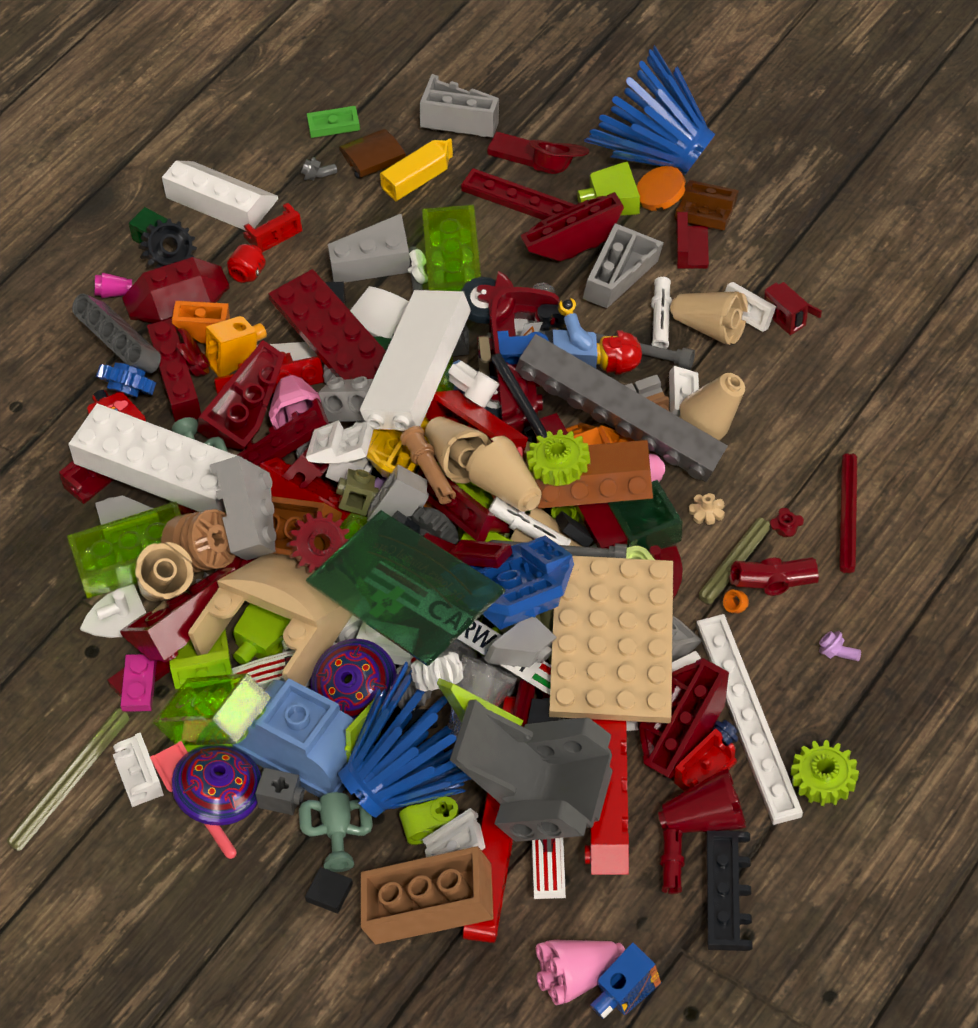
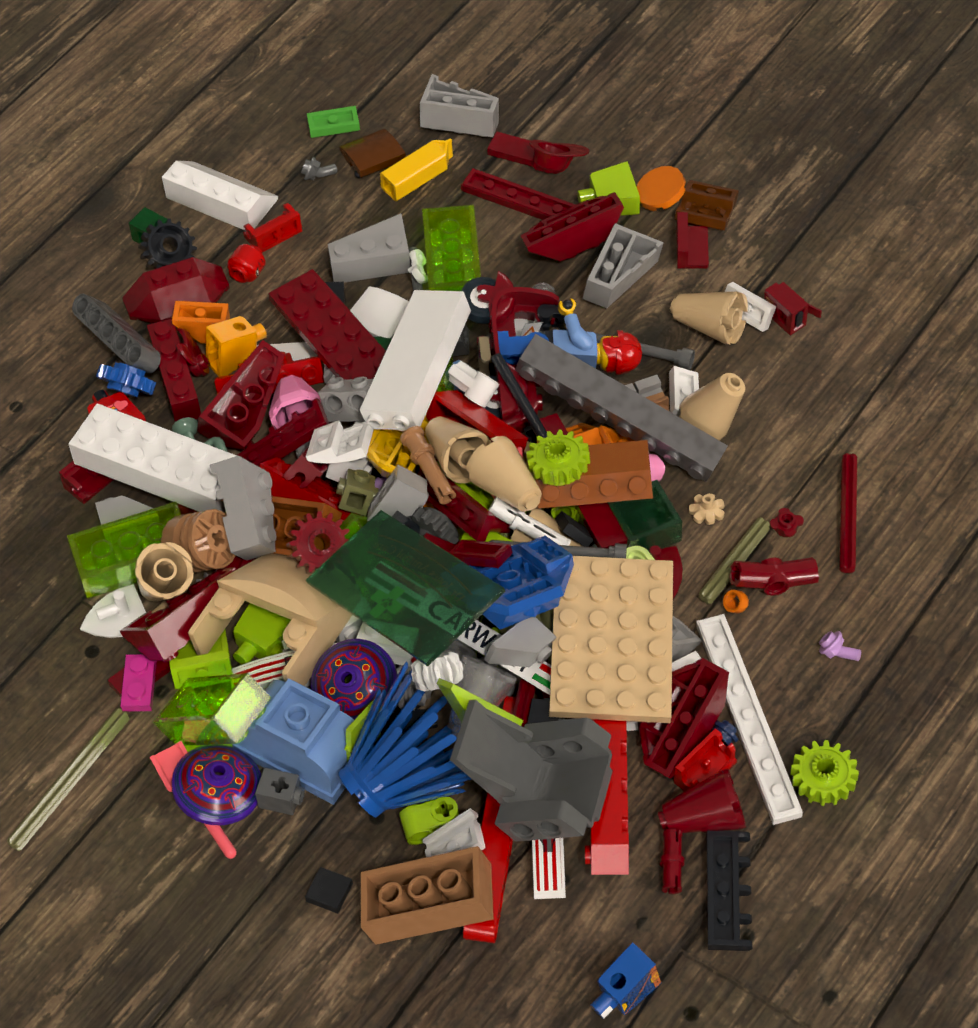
dark pink cone [95,273,132,299] -> none
white hinge [113,733,164,807] -> none
sand green piece [299,792,373,872] -> none
bright pink cone [536,940,625,1005] -> none
blue plant [584,45,715,175] -> none
white pin [651,277,672,349] -> none

